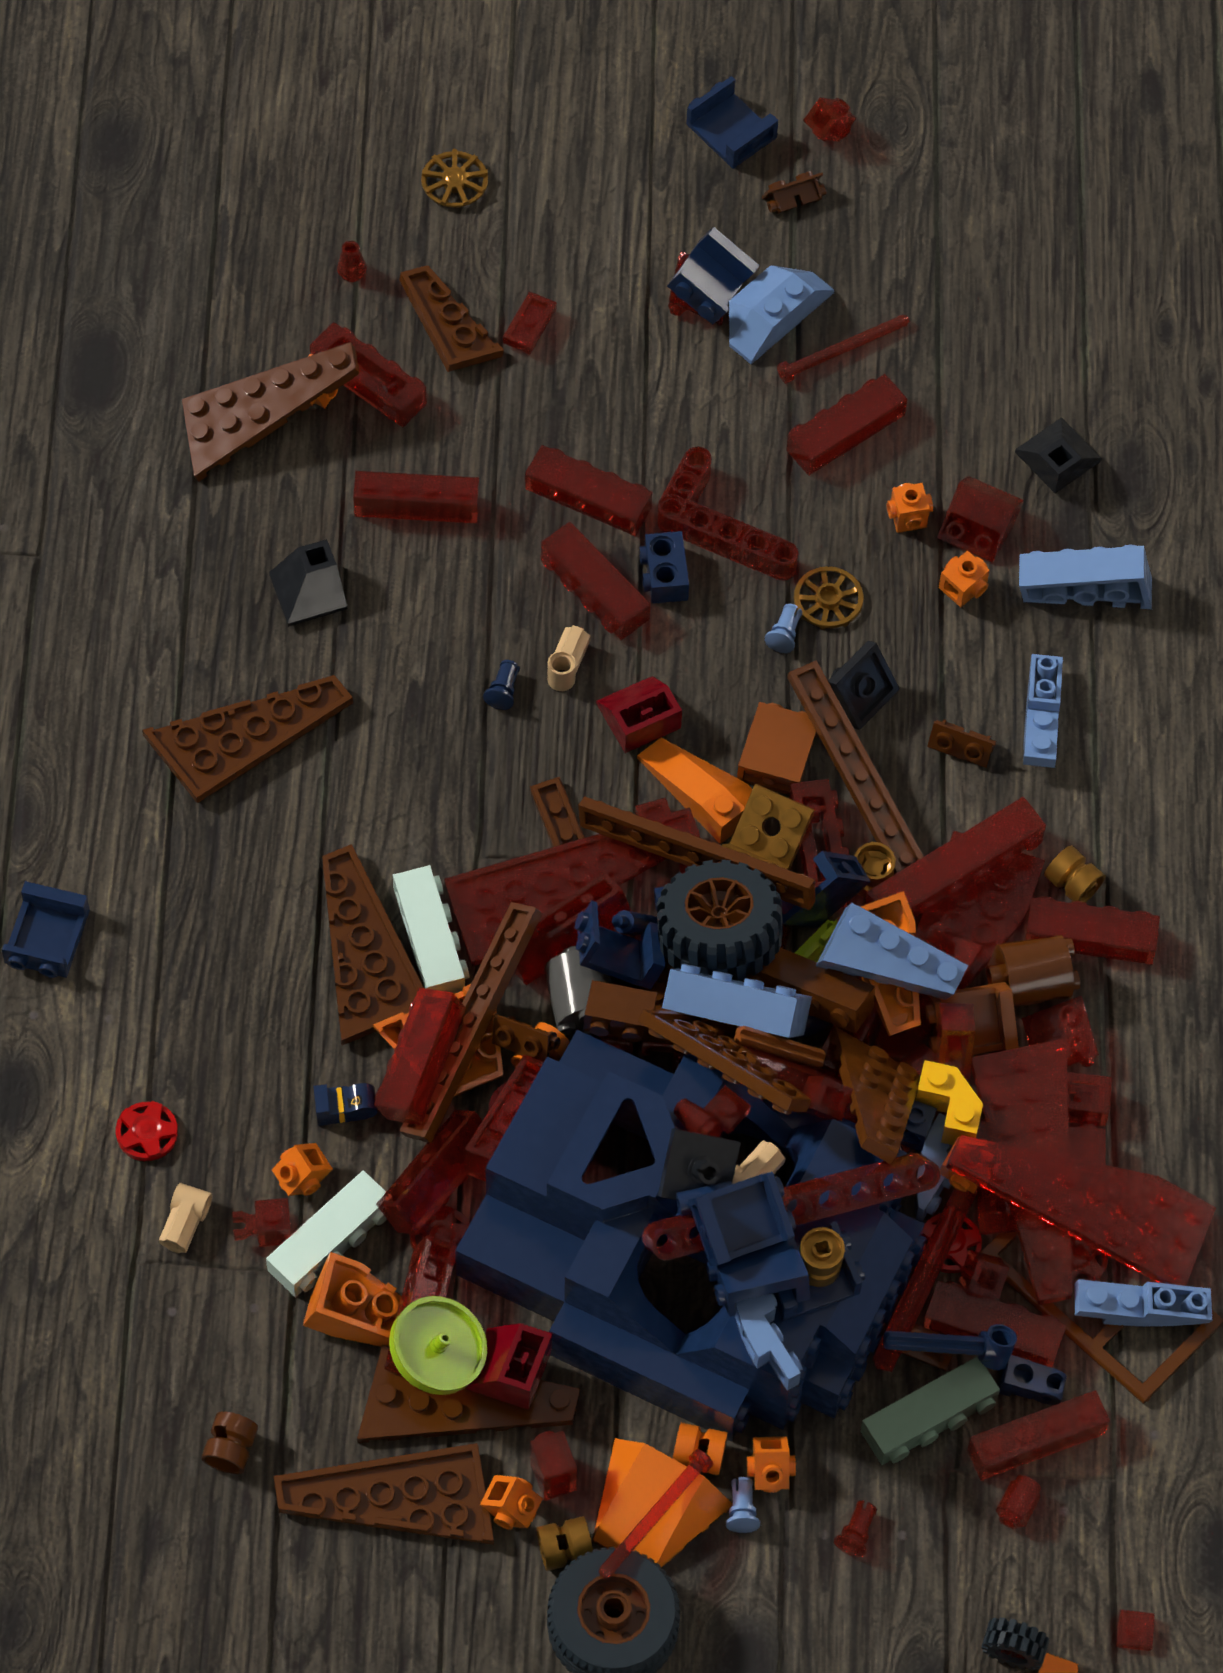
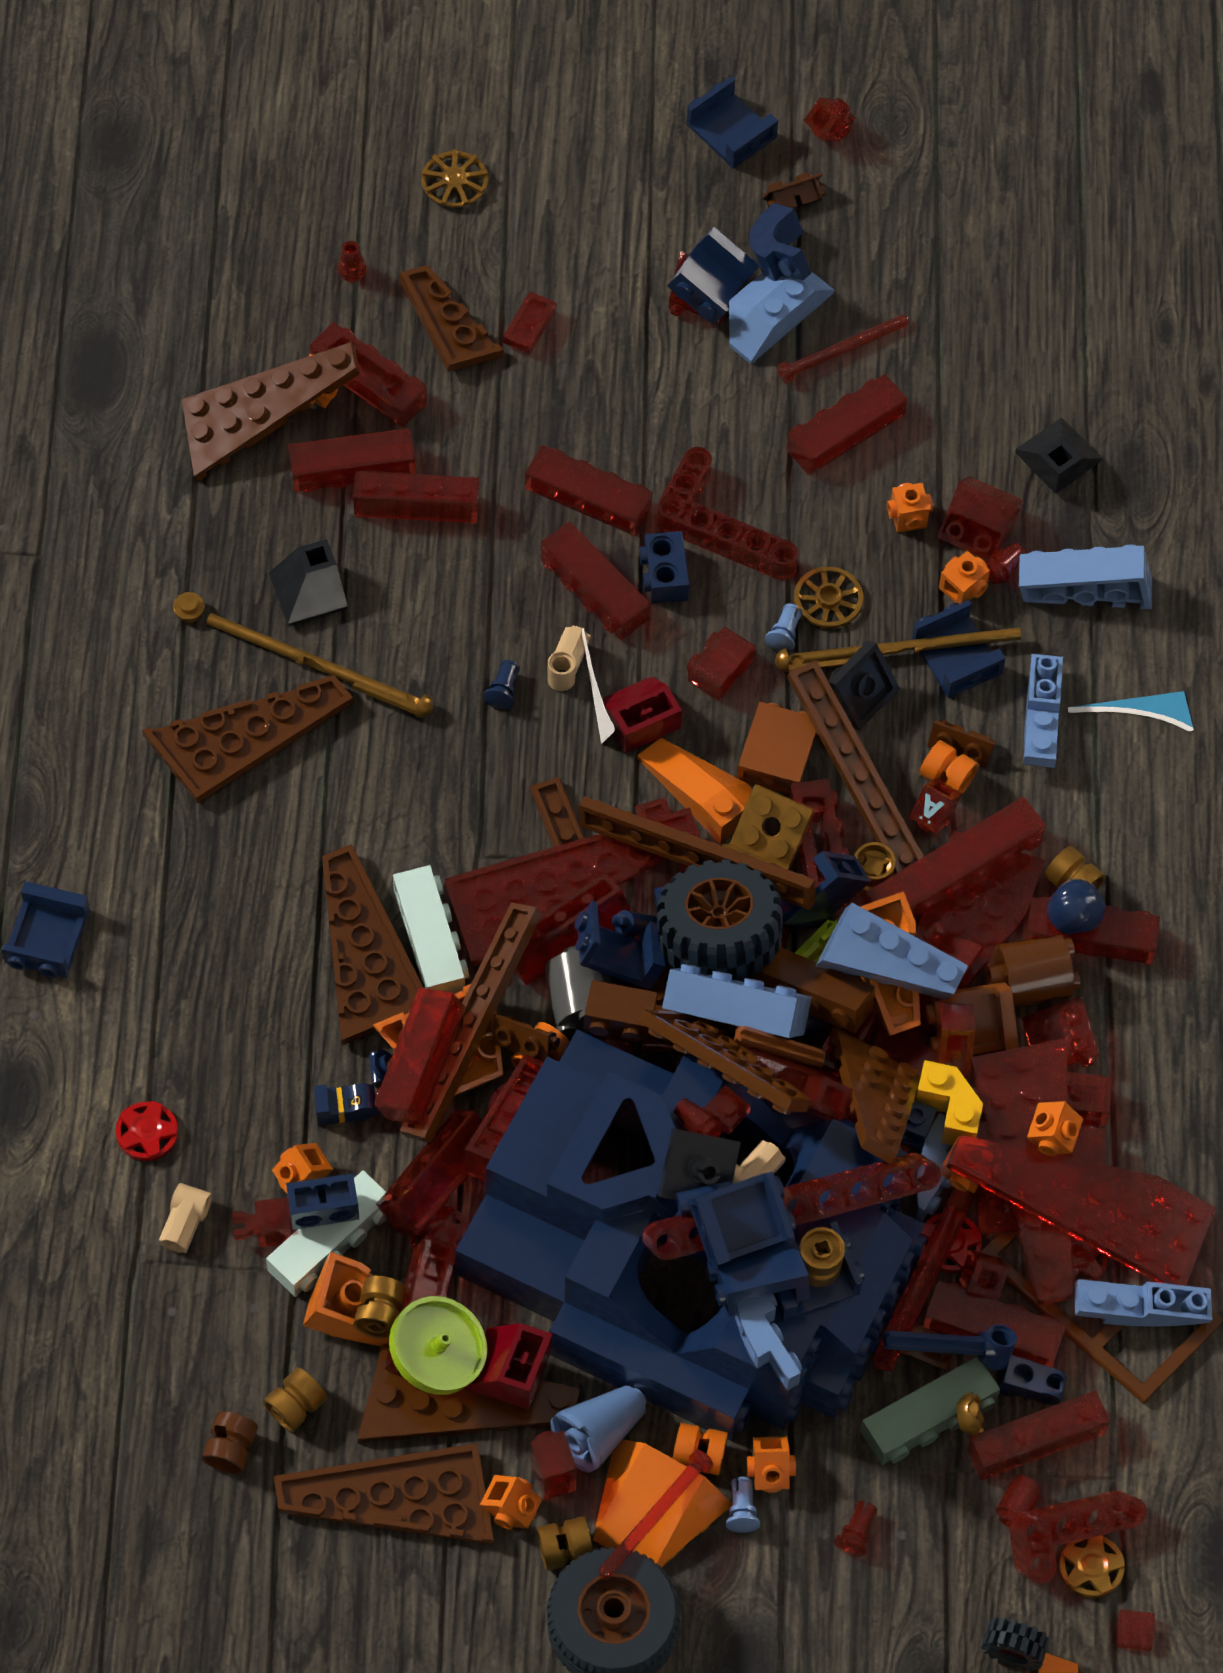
none -> pearl gold plate [173,592,205,623]
none -> pearl gold bar [207,613,433,717]
none -> pearl gold wheel [262,1367,327,1432]
none -> dark blue brick [286,1173,360,1230]
none -> clear red brick [288,428,416,492]
none -> pearl gold wheel [353,1276,407,1339]
none -> dark blue plate [369,1050,398,1087]
none -> medium blue cone [551,1386,646,1473]
none -> white sticker [582,628,615,744]
none -> clear red brick [687,627,756,700]
none -> dark blue arch [749,203,811,281]
none -> pearl gold bar [775,627,1022,673]
none -> clear red brick [909,778,963,833]
none -> dark blue panel [912,600,1006,698]
none -> orange wheel [919,740,979,798]
none -> pearl gold plate [957,1392,984,1435]
none -> clear red cone [985,543,1026,584]
none -> clear red beam [1010,1491,1146,1583]
none -> orange brick [1027,1101,1083,1156]
none -> dark blue hair [1047,879,1106,935]
none -> pearl gold wheel [1059,1533,1125,1598]
none -> dark azure sticker [1067,691,1194,731]

